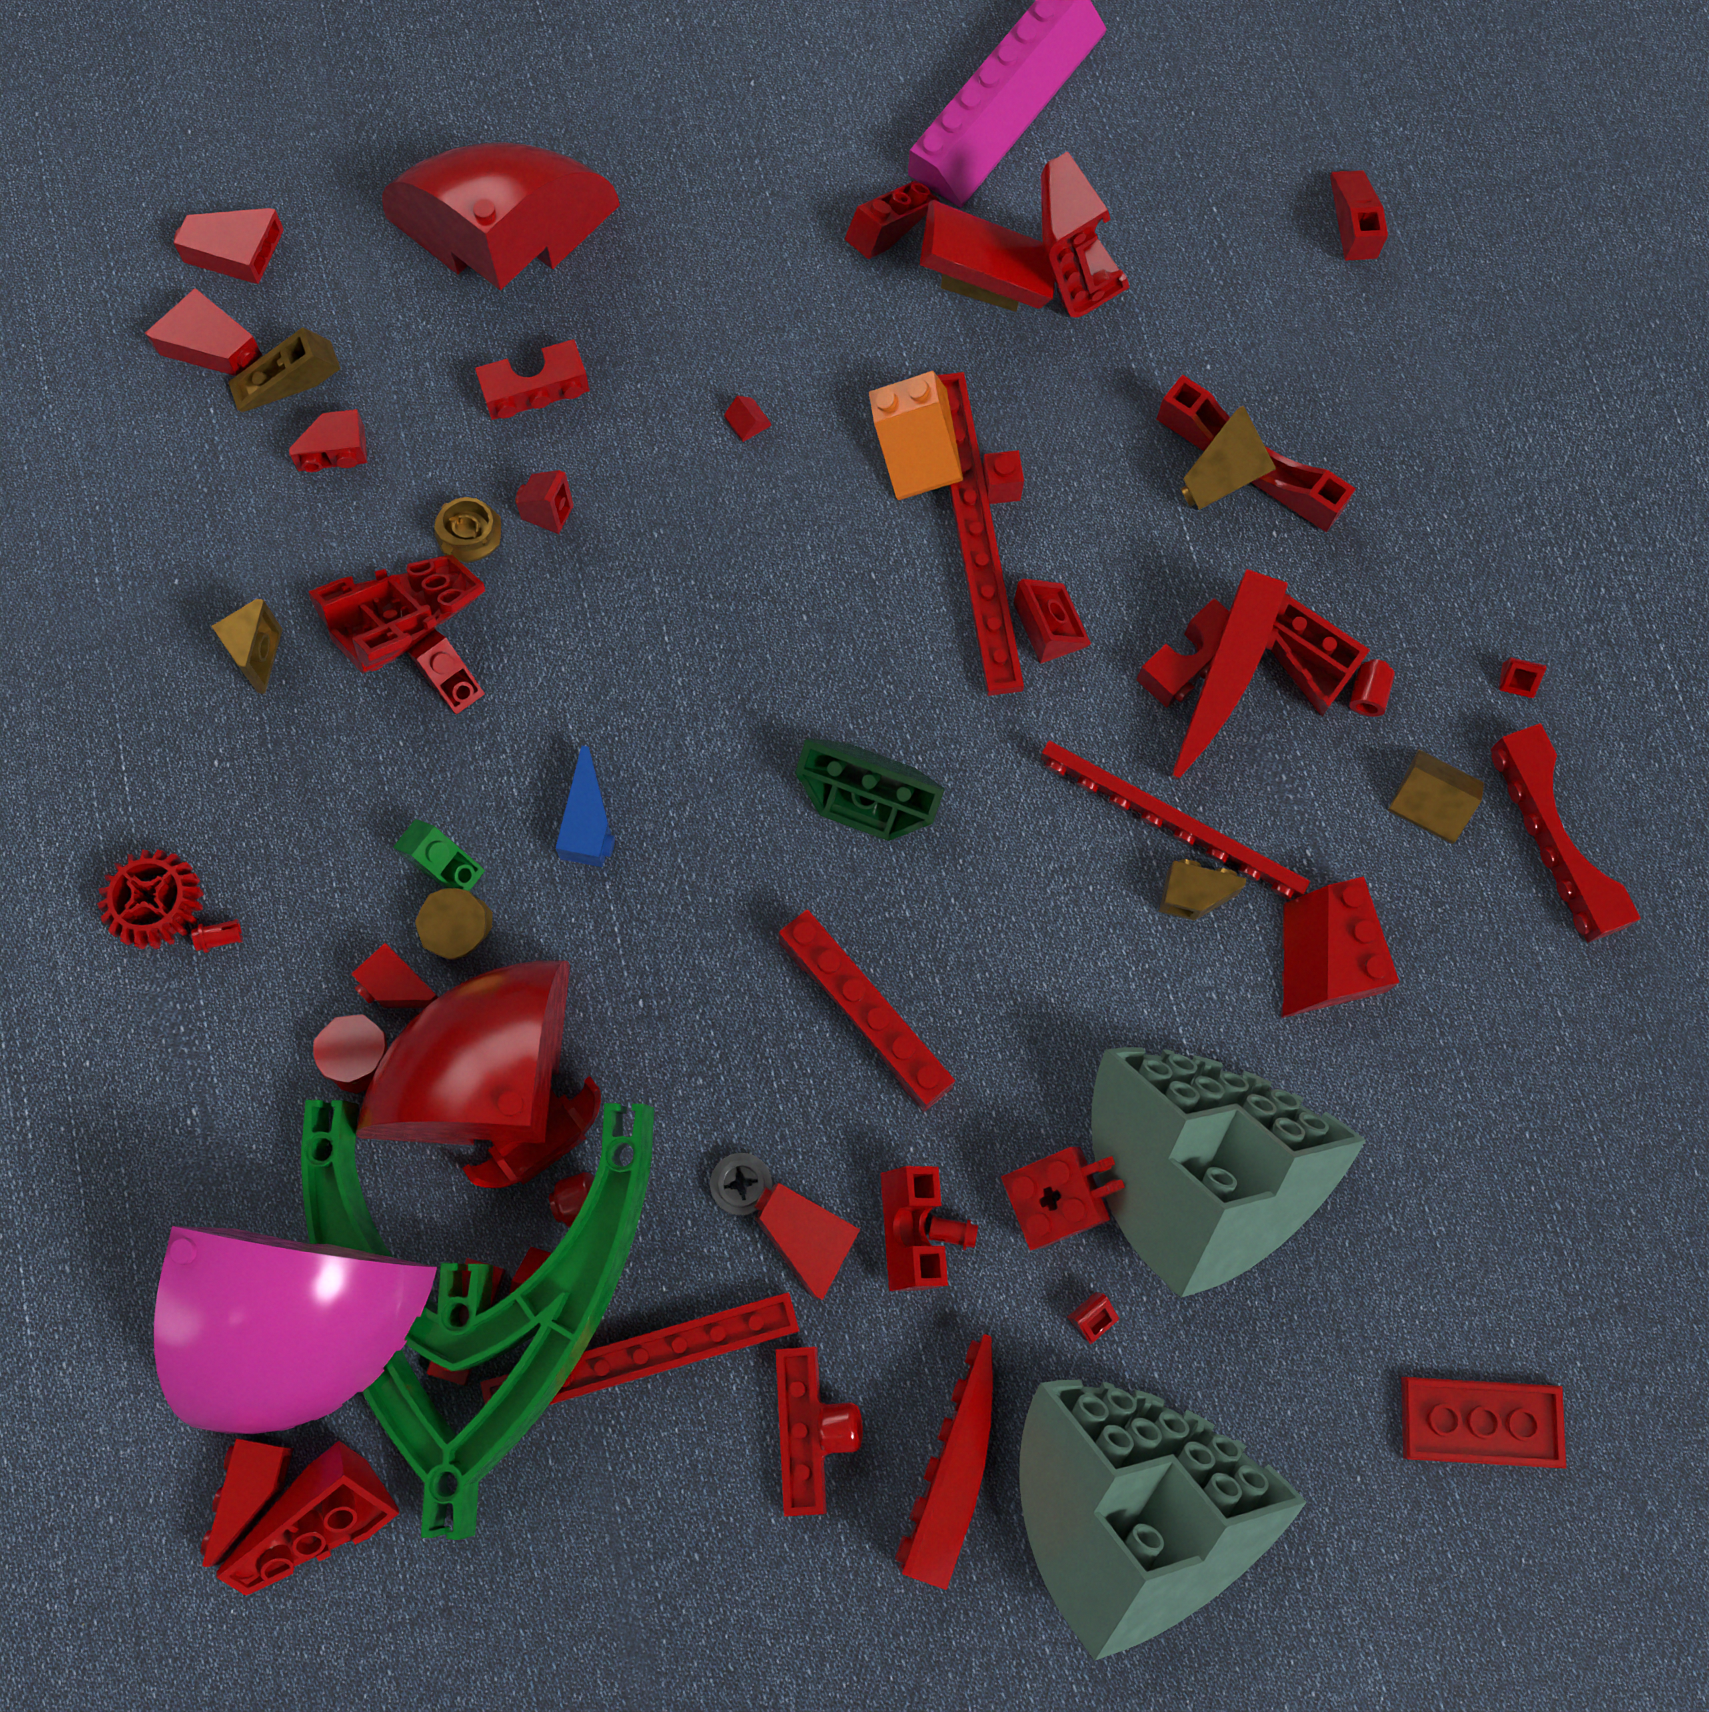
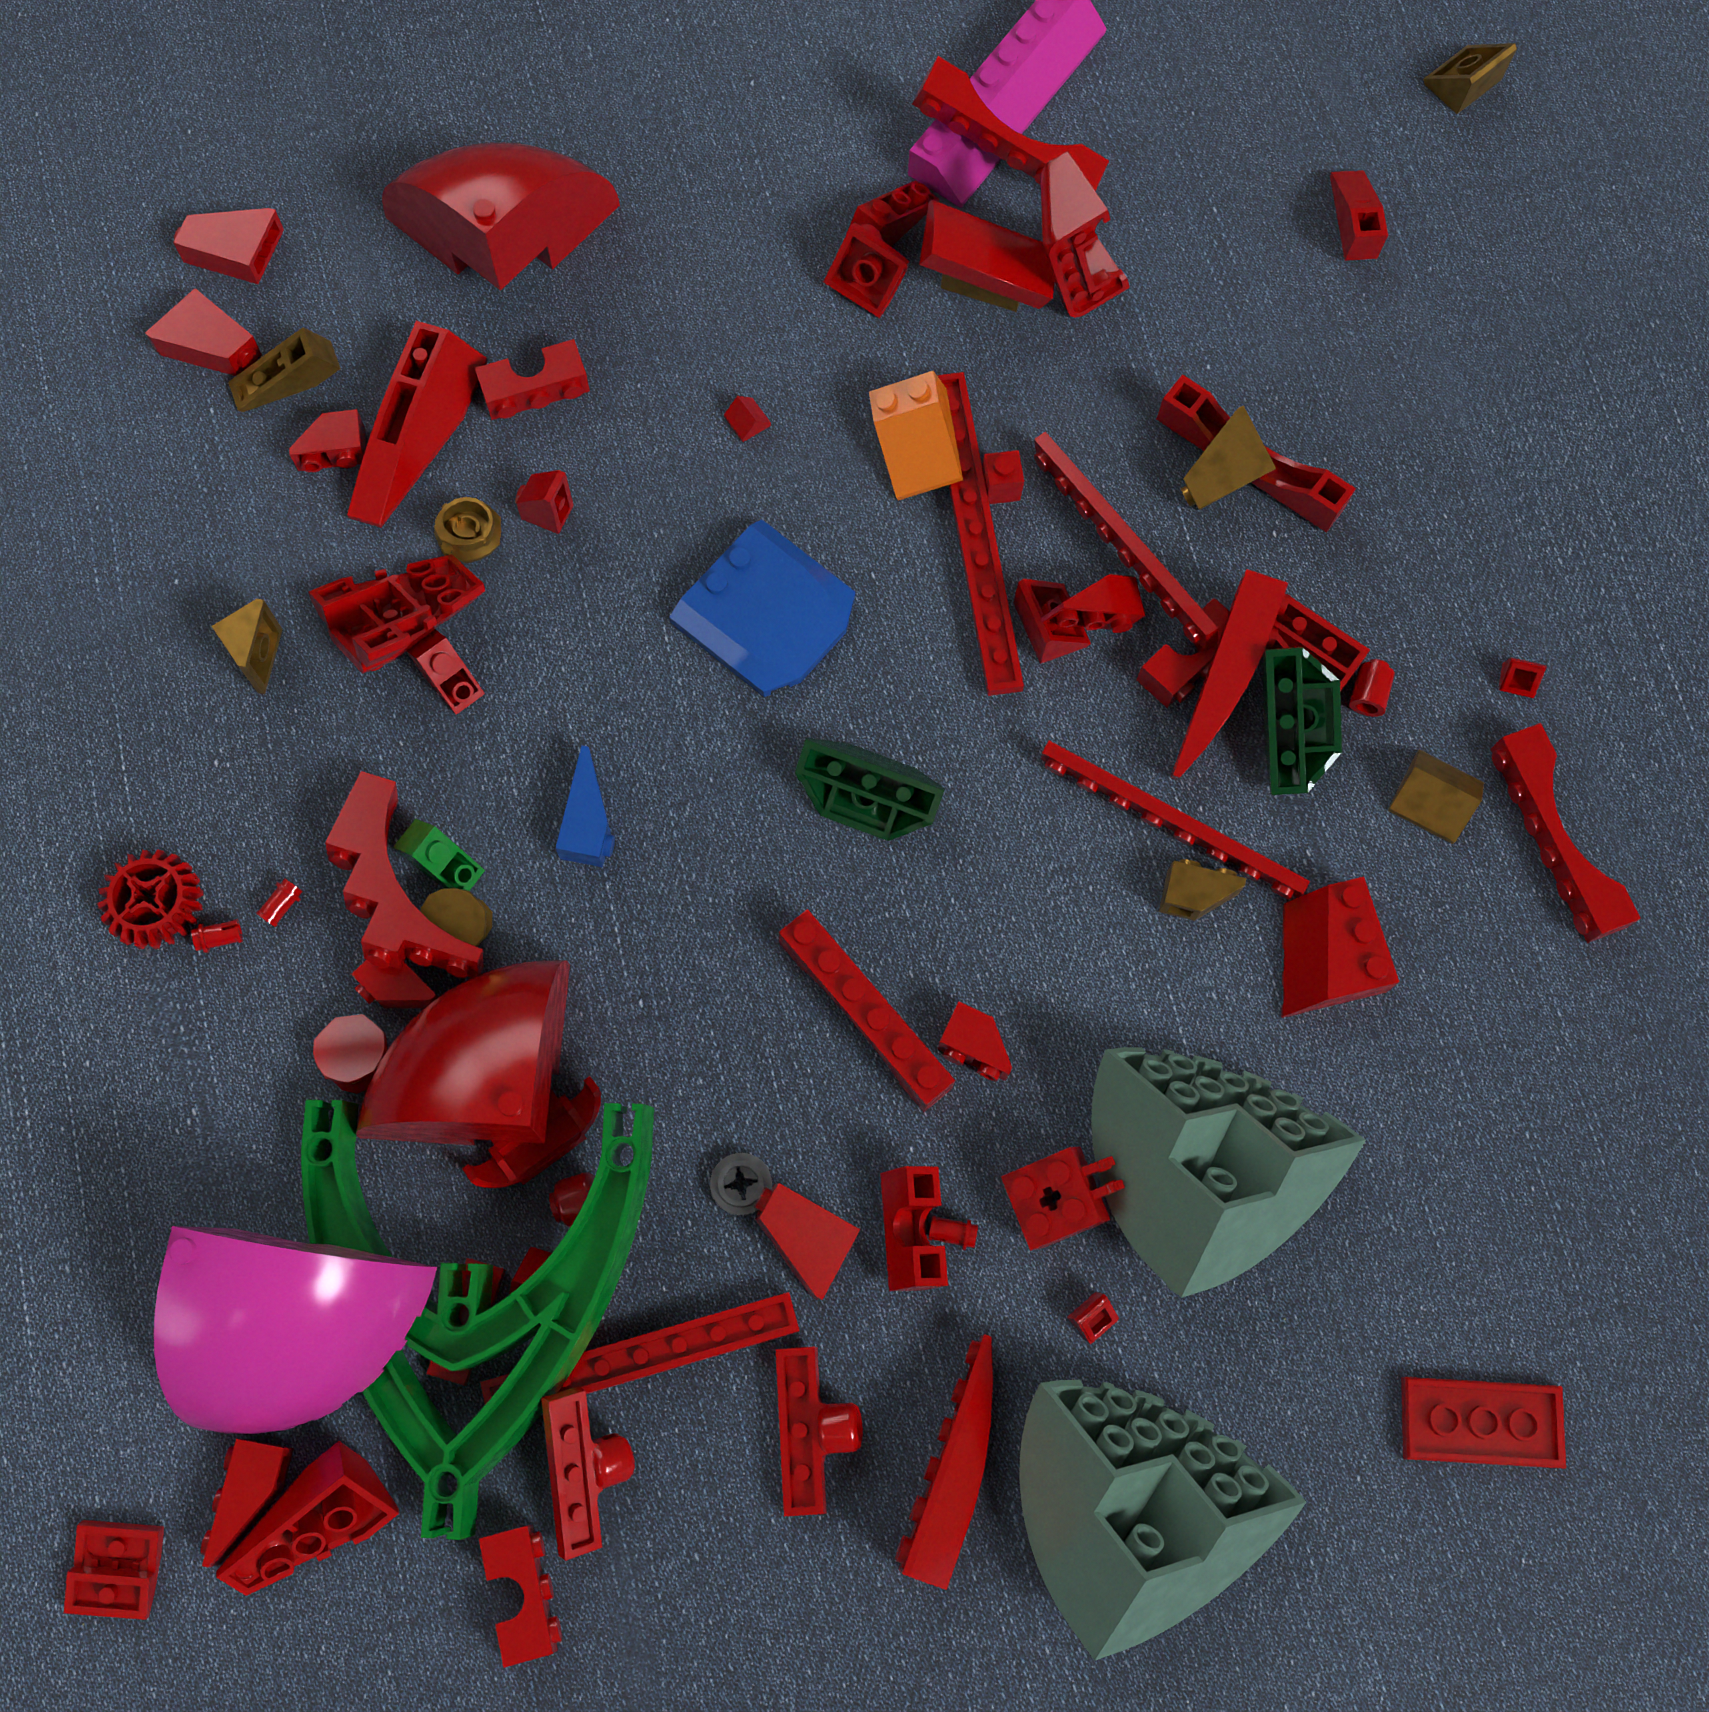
none -> red slope [64,1520,164,1620]
none -> red pin [256,878,303,927]
none -> red arch [325,771,484,978]
none -> red wedge [347,320,488,528]
none -> red arch [479,1524,562,1668]
none -> red plate [541,1386,635,1561]
none -> blue wedge [669,519,856,697]
none -> red slope [823,222,910,318]
none -> red arch [912,56,1109,191]
none -> red slope [937,1001,1012,1082]
none -> red plate [1034,432,1218,651]
none -> red slope [1041,574,1145,633]
none -> dark green wedge [1262,647,1342,795]
none -> pearl gold slope [1423,43,1517,114]

